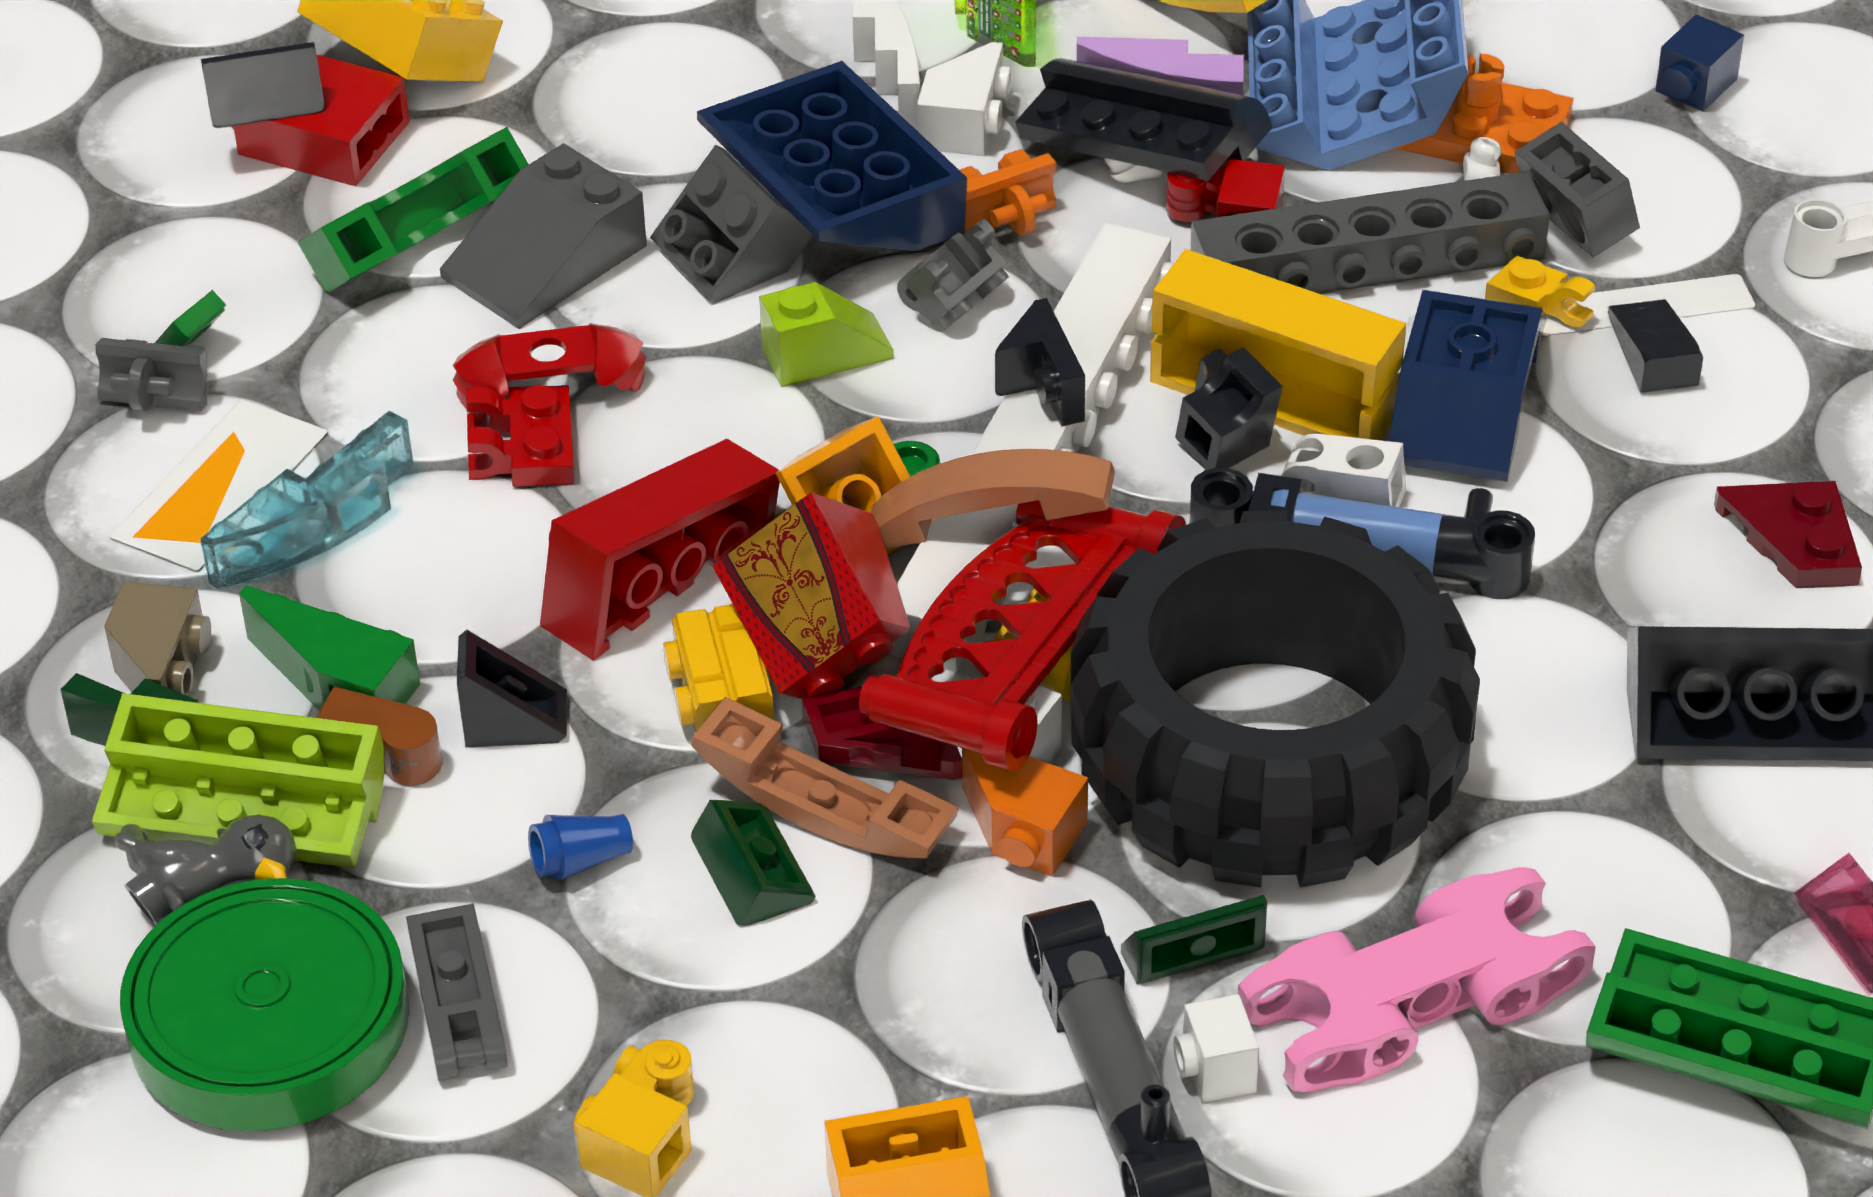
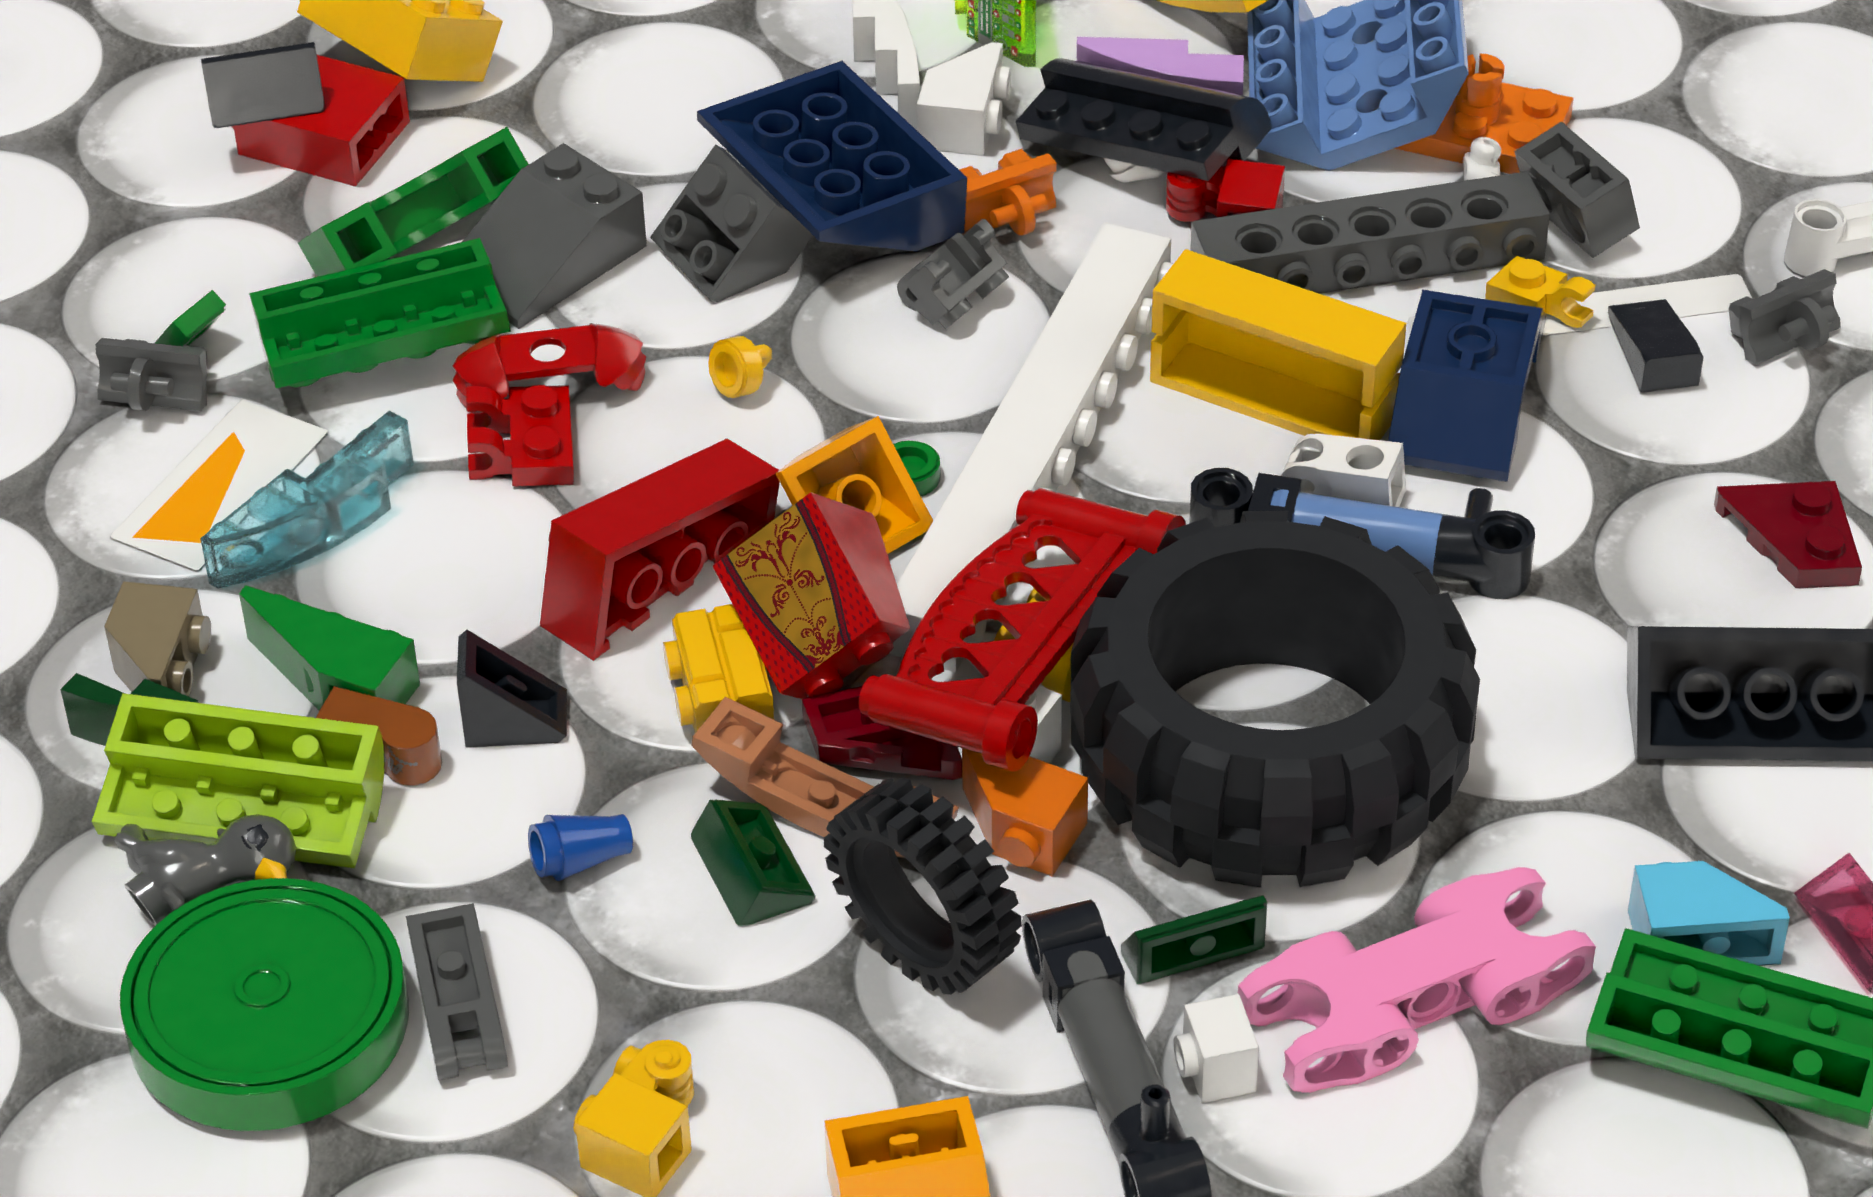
lime slope [759,282,894,387] -> none
nougat slope [871,449,1115,549] -> none
black slope [995,298,1085,427] -> none
black brick [1175,347,1283,470] -> none
dark blue brick [1655,15,1744,112] -> none
none -> green brick [249,238,511,389]
none -> yellow tile [708,336,772,398]
none -> black tyre [824,778,1022,995]
none -> medium azure slope [1628,861,1790,965]
none -> dark grey hips [1728,269,1841,364]

